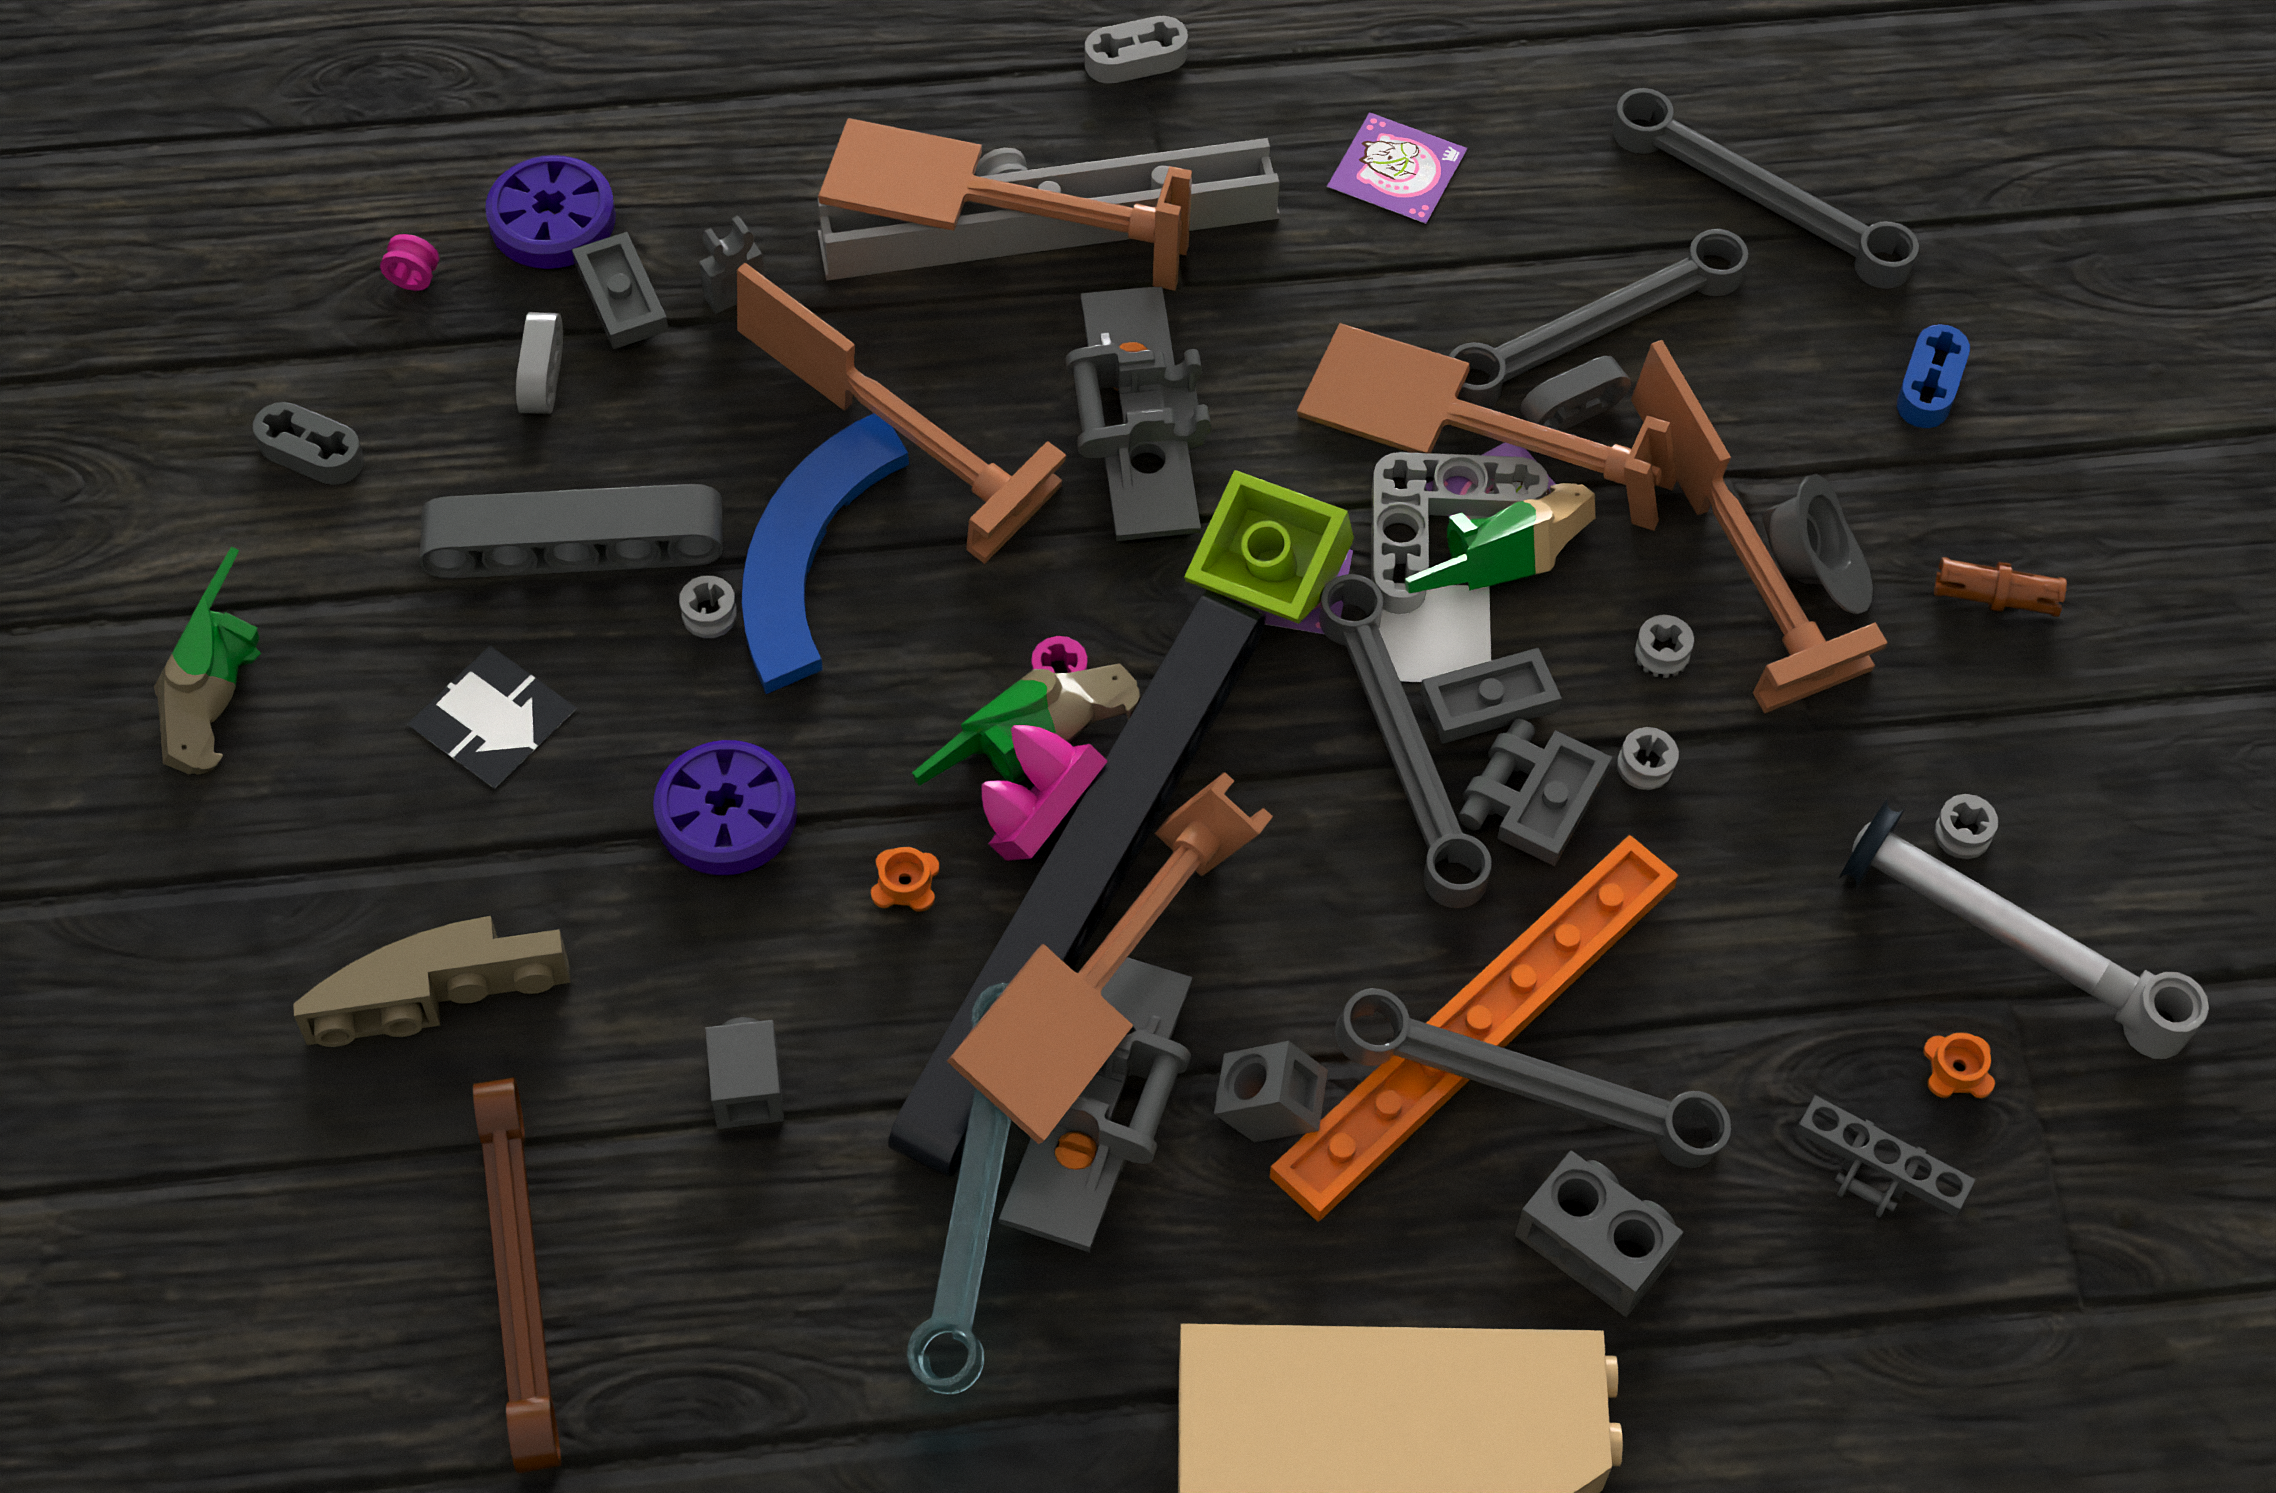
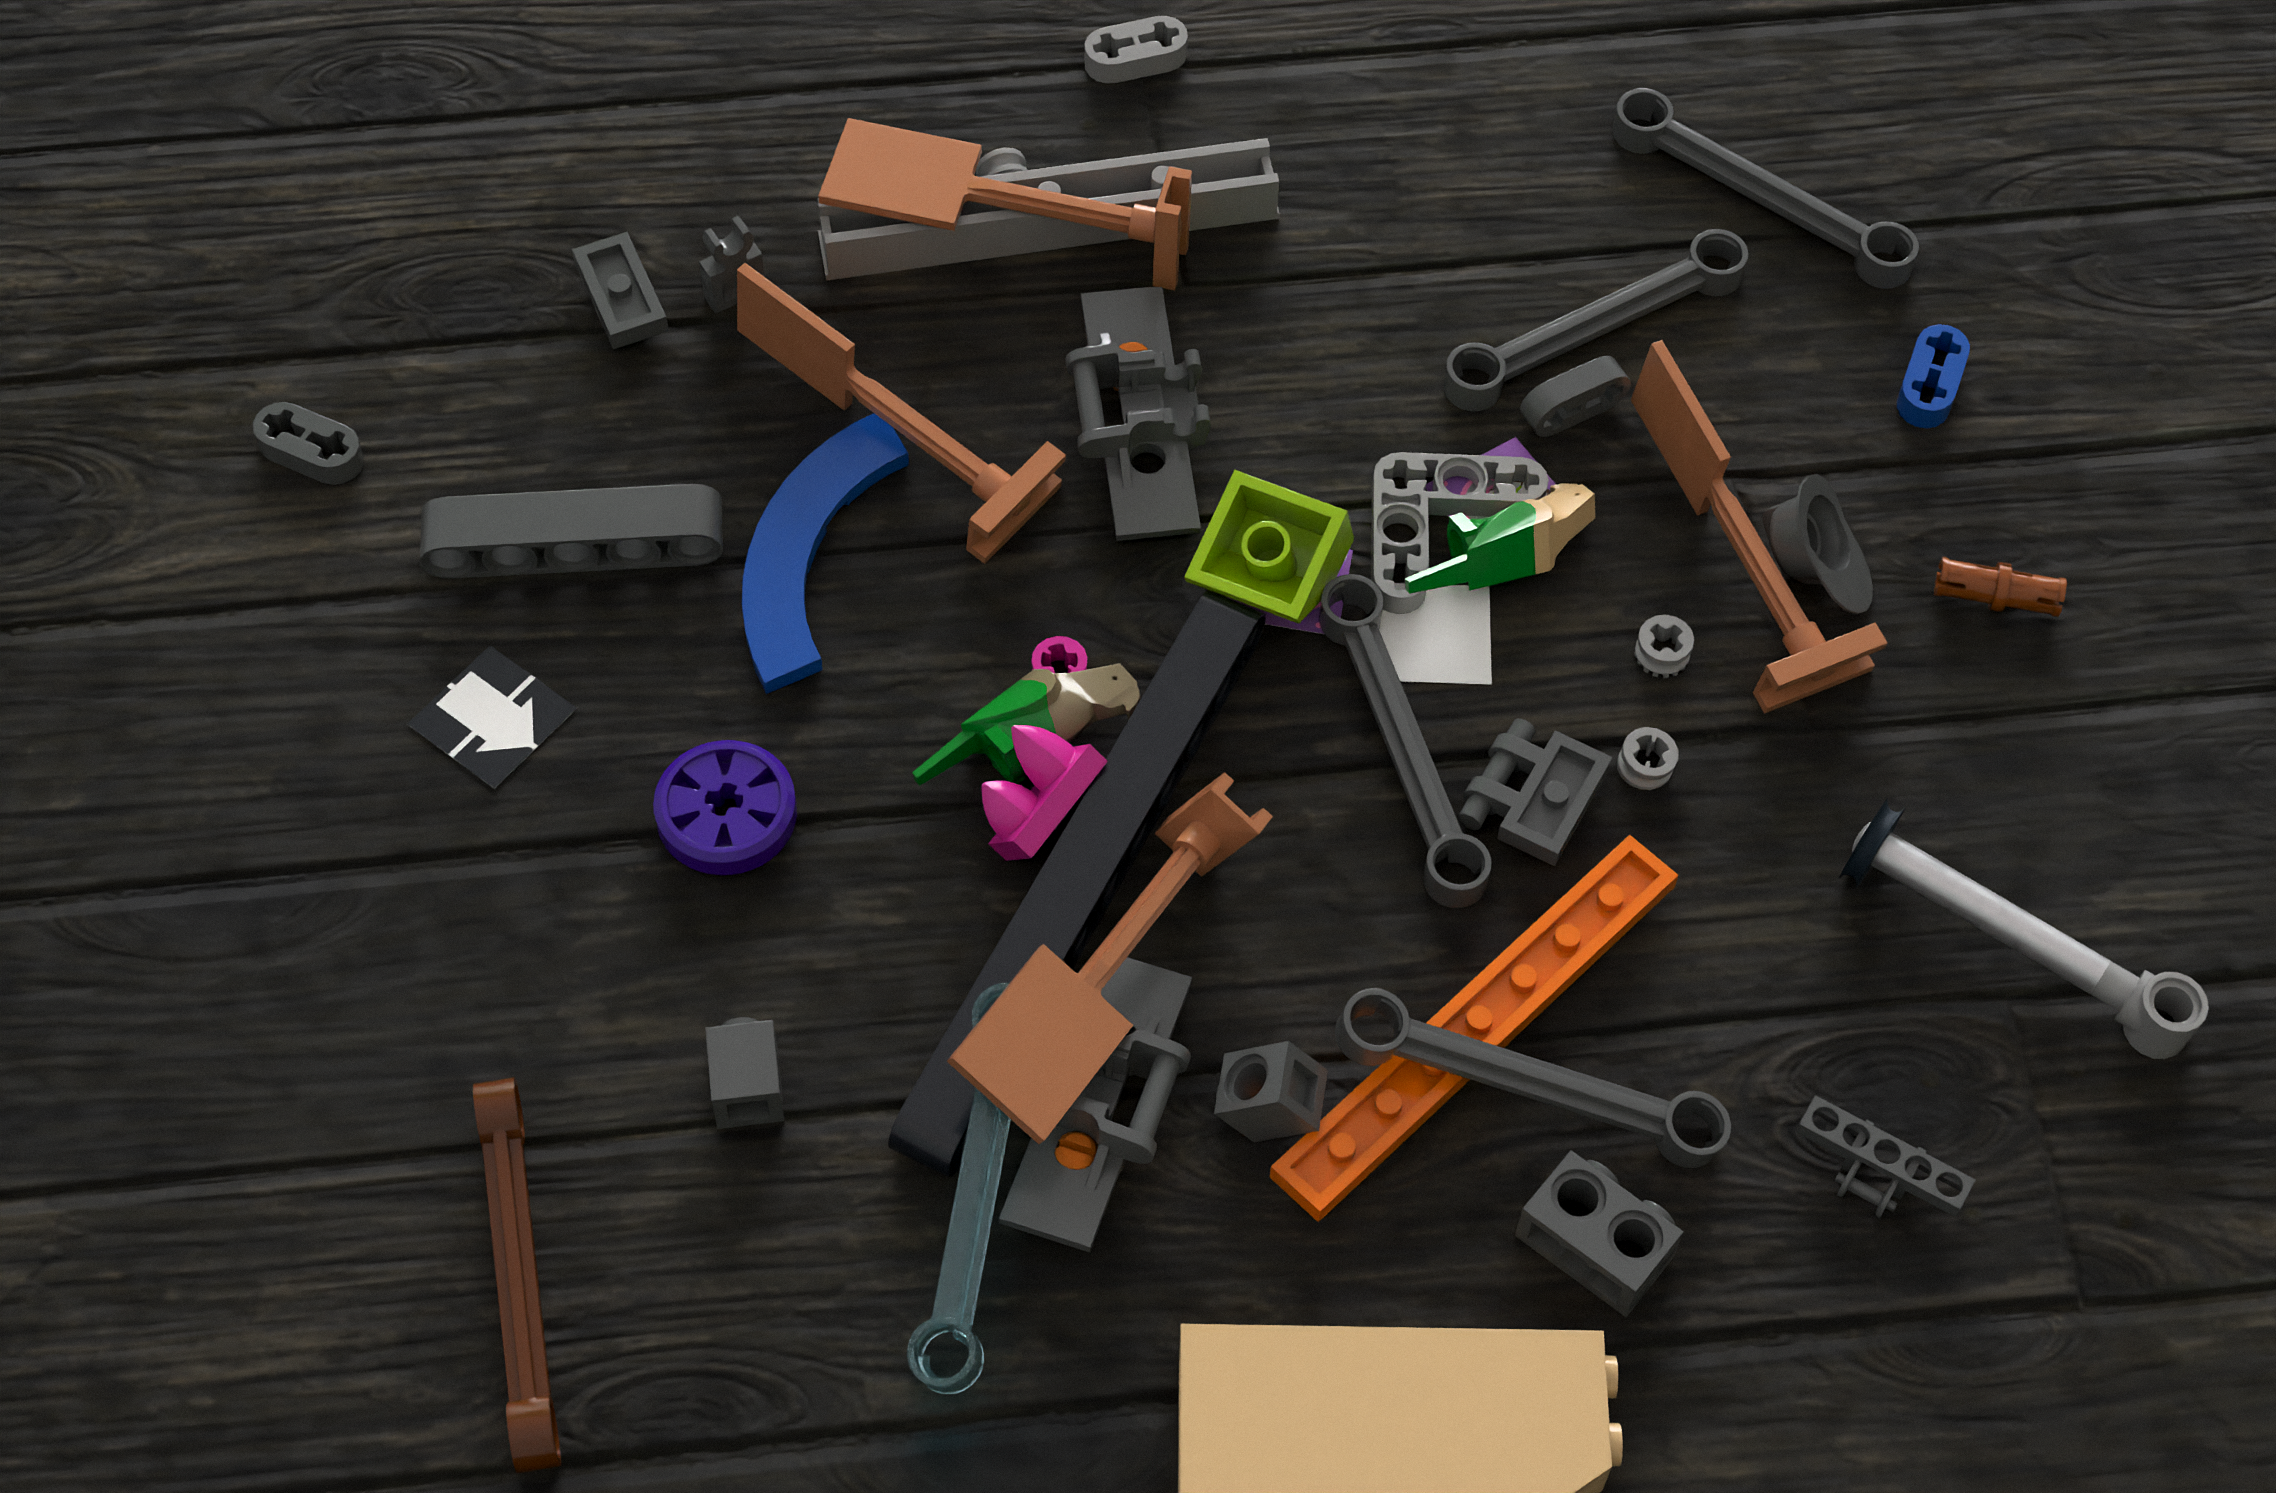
animal [154,546,261,775] -> none
dark tan slope [293,916,570,1047] -> none
dark pink bush [380,234,440,291] -> none
dark purple wheel [485,155,616,269] -> none
light grey beam [516,312,563,414] -> none
light grey bush [679,576,737,638] -> none
orange plate [871,847,940,912] -> none
nougat piece [1297,323,1677,531] -> none
sticker [1327,112,1467,224] -> none
dark grey plate [1420,648,1562,744] -> none
orange plate [1923,1033,1995,1098] -> none
light grey bush [1934,794,1998,859] -> none

